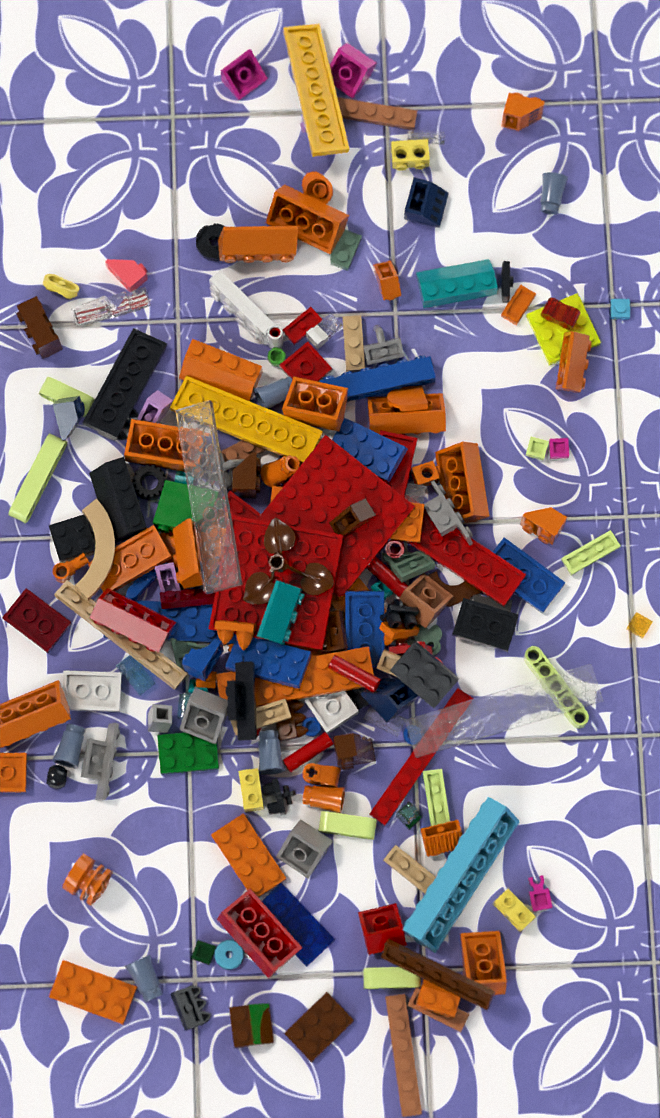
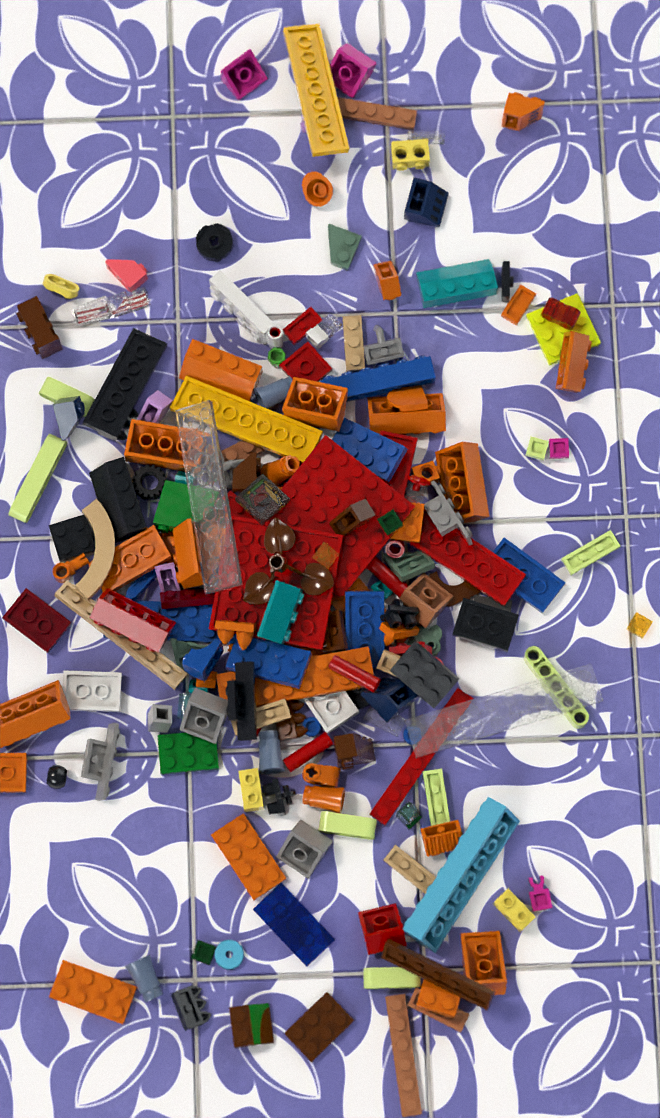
sand blue plant [52,724,85,768] -> none
orange wheel [62,853,113,906] -> none
clear light blue slope [116,655,155,696] -> none
red slope [217,889,302,979] -> none
orange slope [218,226,298,263] -> none
orange slope [265,184,349,254] -> none
orange slope [520,507,567,545] -> none
sand blue plant [540,172,568,215] -> none
medium azure plate [610,299,630,319] -> none
none -> clear smoke tile [235,474,290,526]
none -> clear yellow plate [312,542,340,569]
none -> dark green tile [377,509,404,536]
none -> red plant [407,475,431,492]

